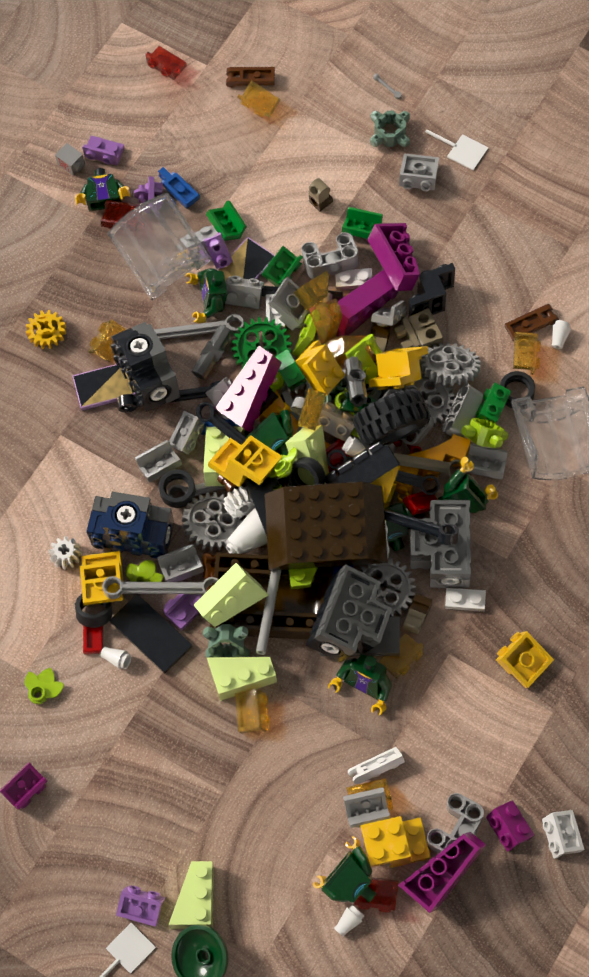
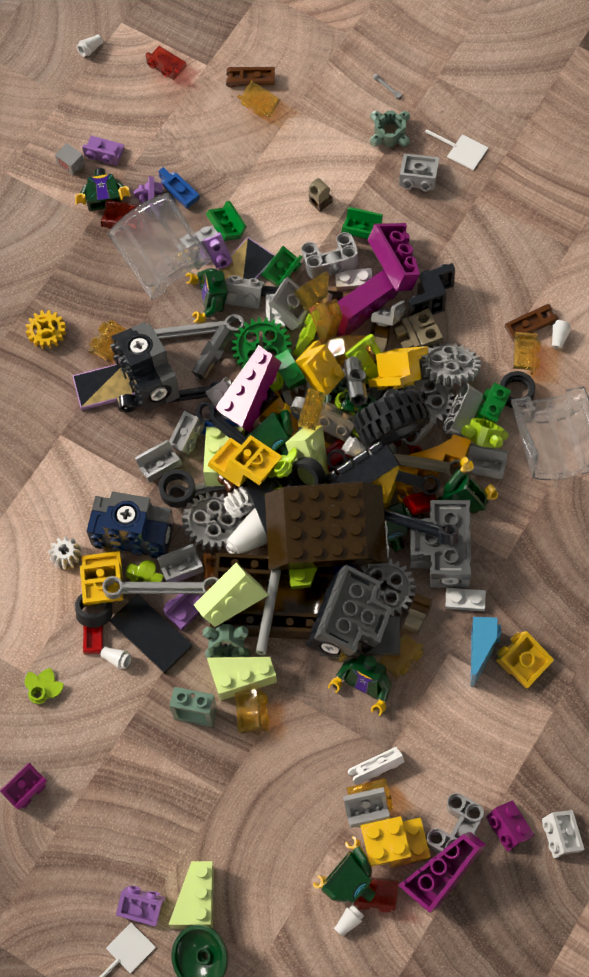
none -> white cone [77,35,103,57]
none -> sand green window [170,687,217,727]
none -> dark azure slope [470,617,501,687]

